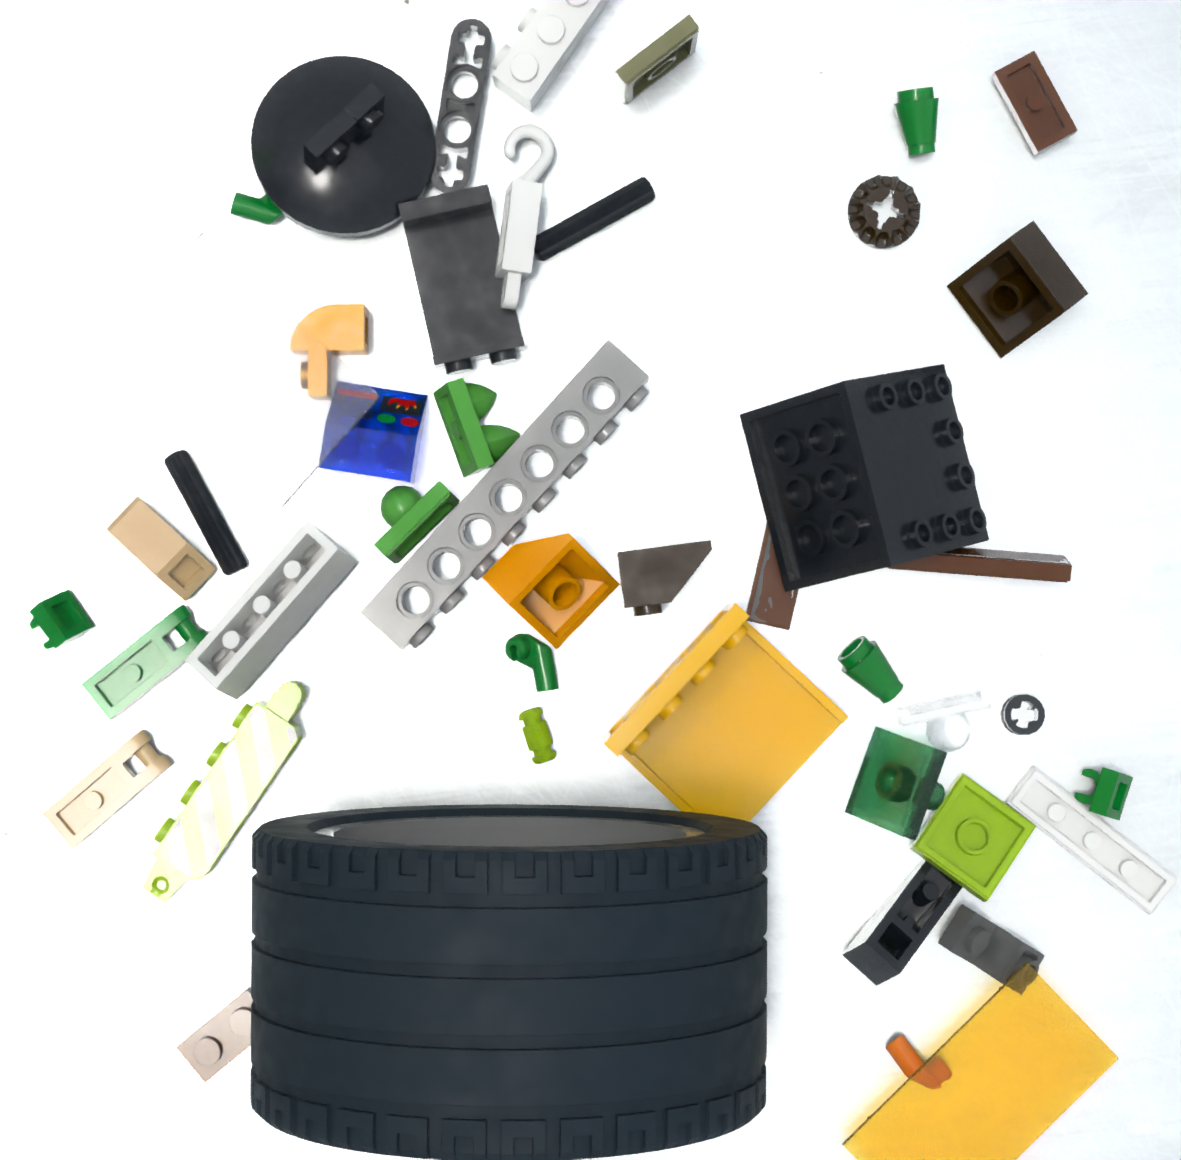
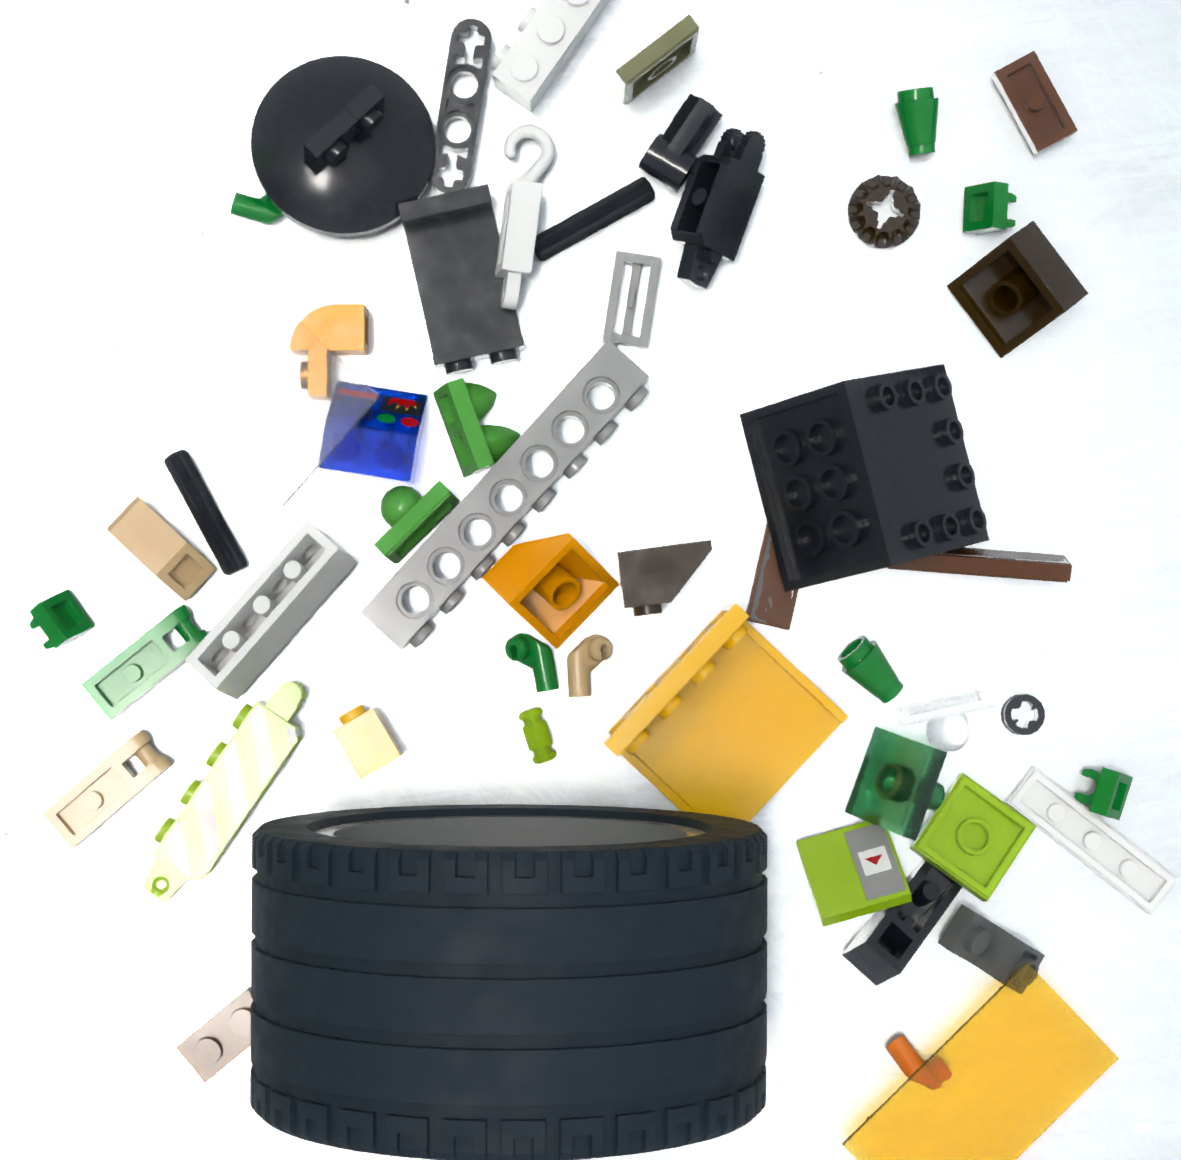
none -> brick [333,704,404,779]
none -> tan arm [567,634,613,697]
none -> light grey tile [602,250,661,349]
none -> black piece [638,94,723,192]
none -> black hinge [670,128,766,289]
none -> lime tile [796,817,912,927]
none -> green tile [963,181,1017,235]

